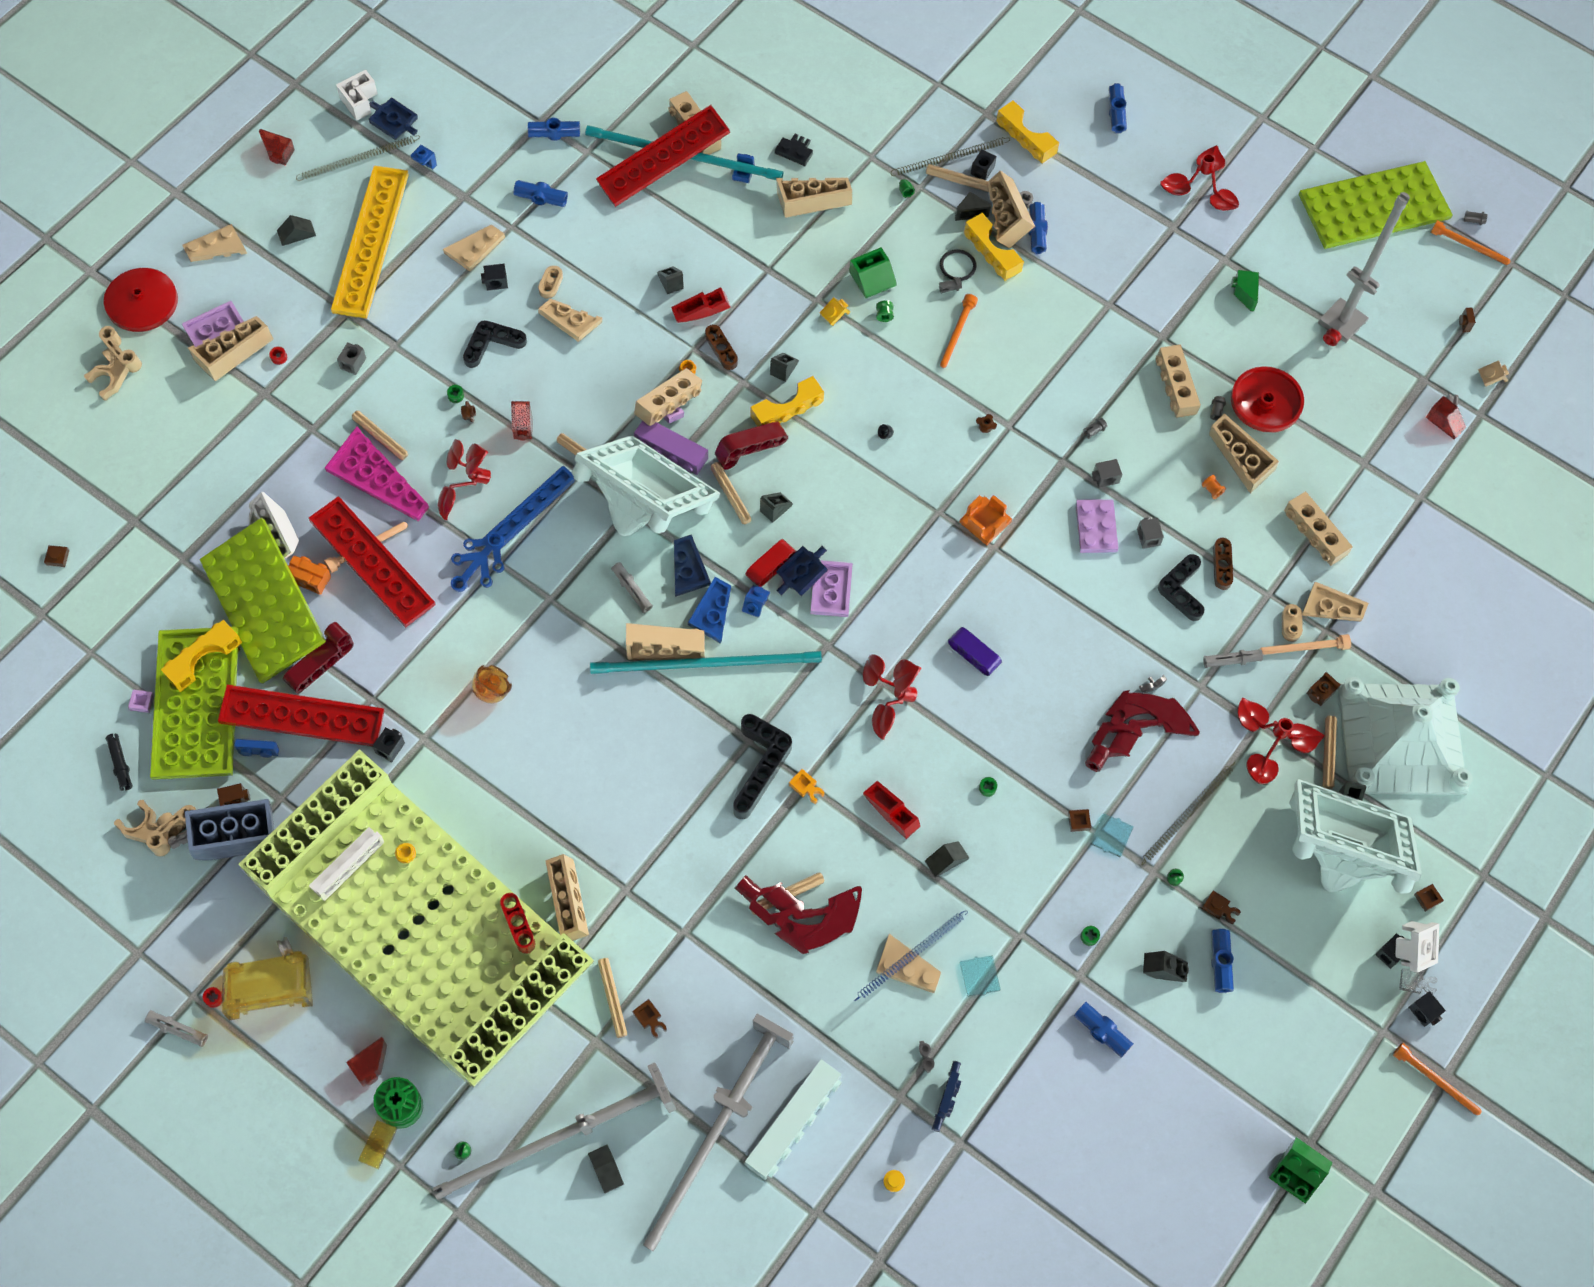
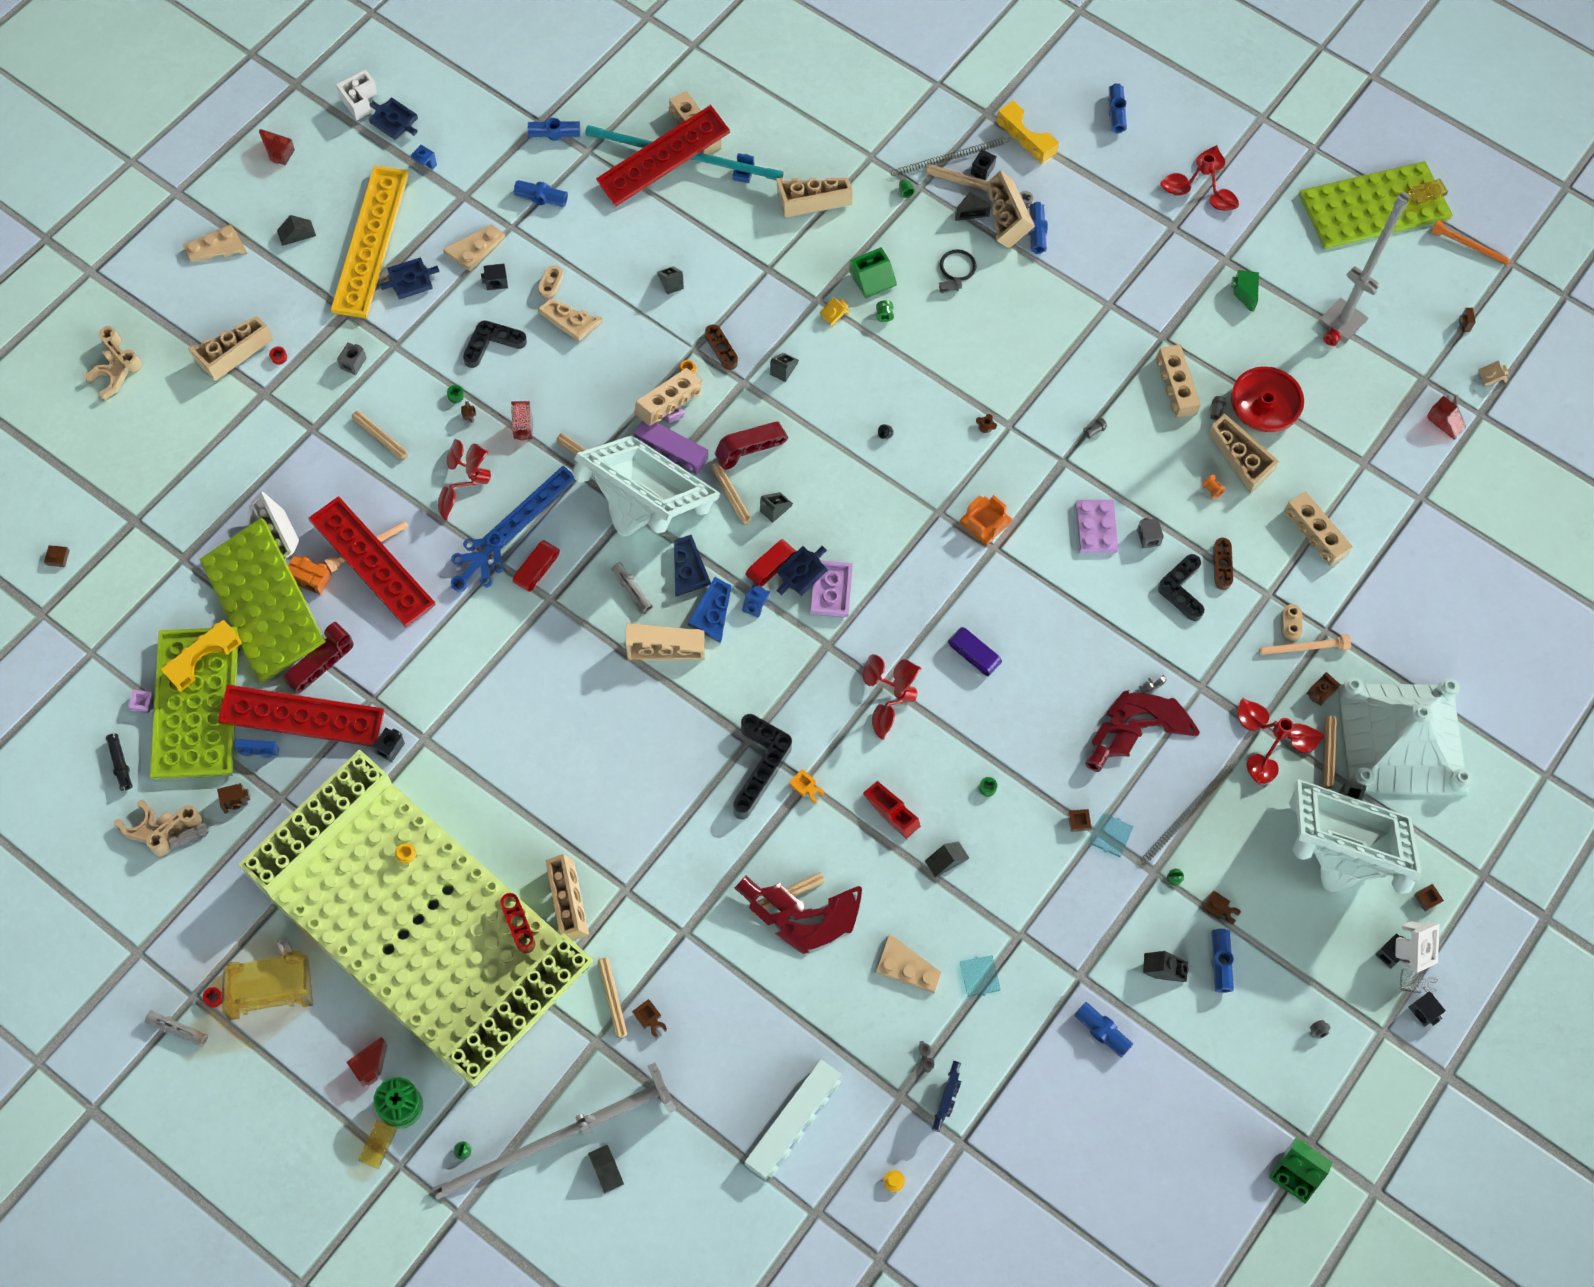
red dish [104,268,178,332] -> none
lavender plate [182,301,244,347] -> none
sand blue brick [185,799,274,861] -> none
olive piece [296,135,420,181] -> none
white fence [309,827,384,901] -> none
dark pink wing [325,427,429,522] -> none
clear orange cylinder [471,665,512,704] -> none
teal piece [590,651,822,674] -> none
light grey piece [643,1014,794,1251] -> none
red slope [671,287,731,323] -> none
yellow arch [750,376,824,427] -> none
black hinge [775,133,813,166] -> none
piece [854,911,968,1001] -> none
orange piece [940,294,978,368] -> none
yellow arch [964,213,1024,281] -> none
green bush [1081,926,1100,946] -> none
dark grey brick [1092,459,1123,488] -> none
light grey pin [1203,649,1263,668] -> none
tan wing [1302,582,1369,622] -> none
orange piece [1393,1042,1482,1115] -> none
dark grey pin [1464,211,1488,225] -> none
none -> dark blue plate [379,257,440,299]
none -> red beam [512,540,560,592]
none -> dark grey plate [1310,1020,1331,1039]
none -> clear yellow plate [1408,179,1448,205]

